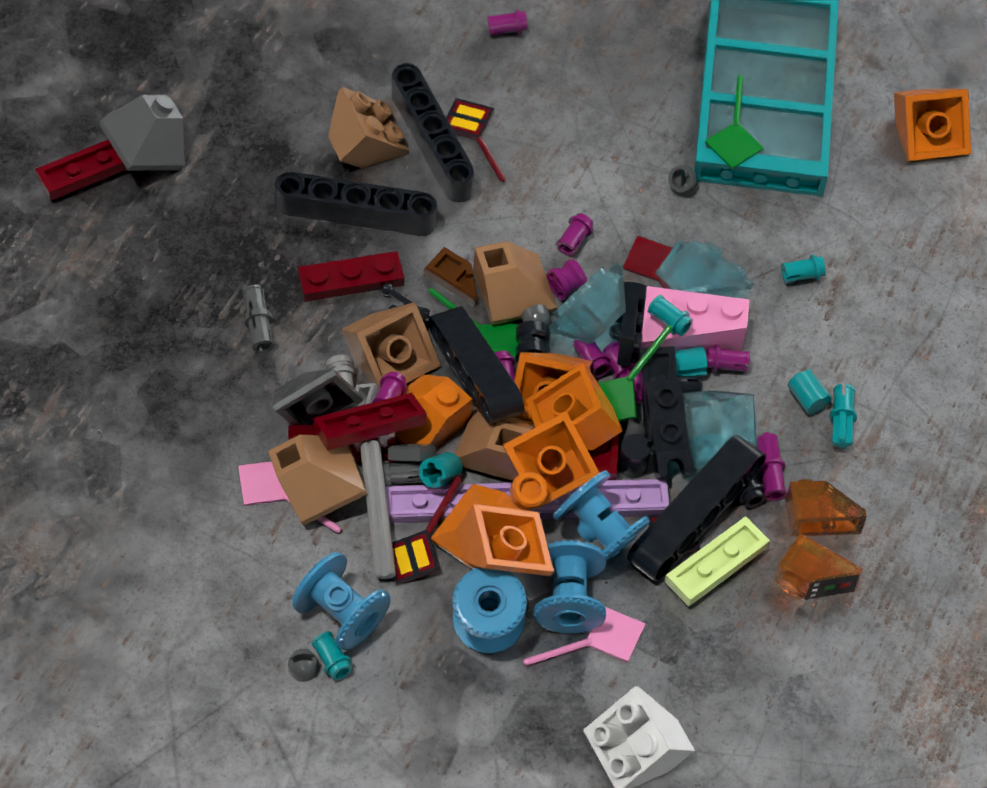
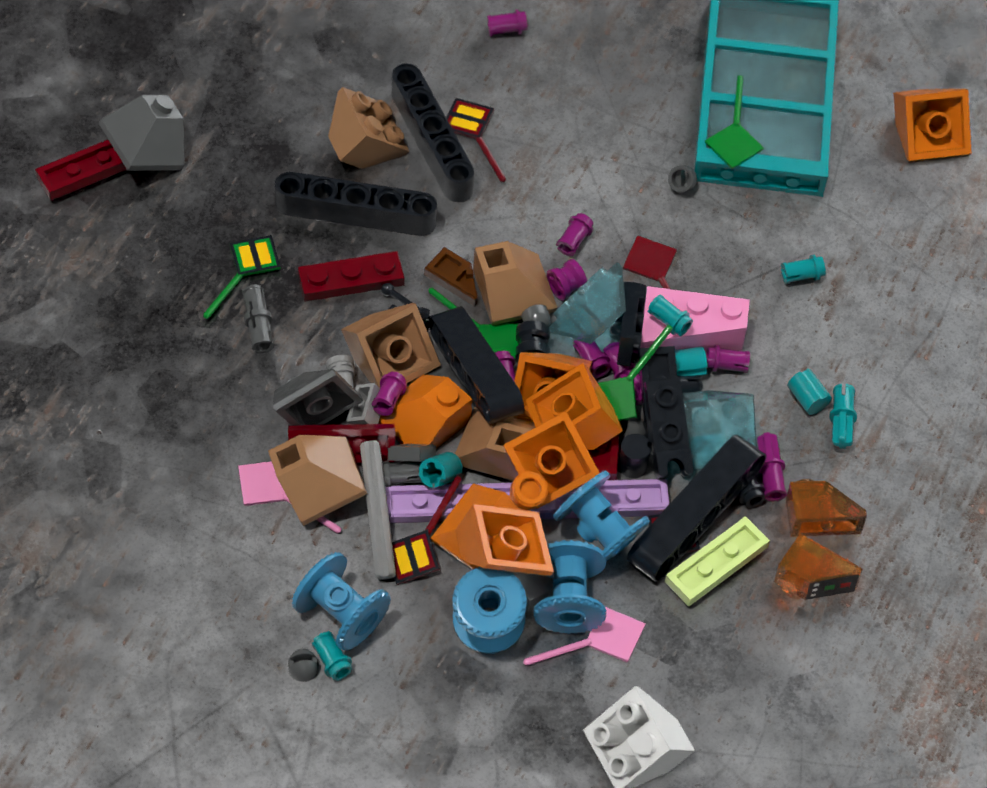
dark red plate [314,392,427,450] -> none
clear light blue slope [655,240,754,294] -> none
none -> piece [203,235,281,319]

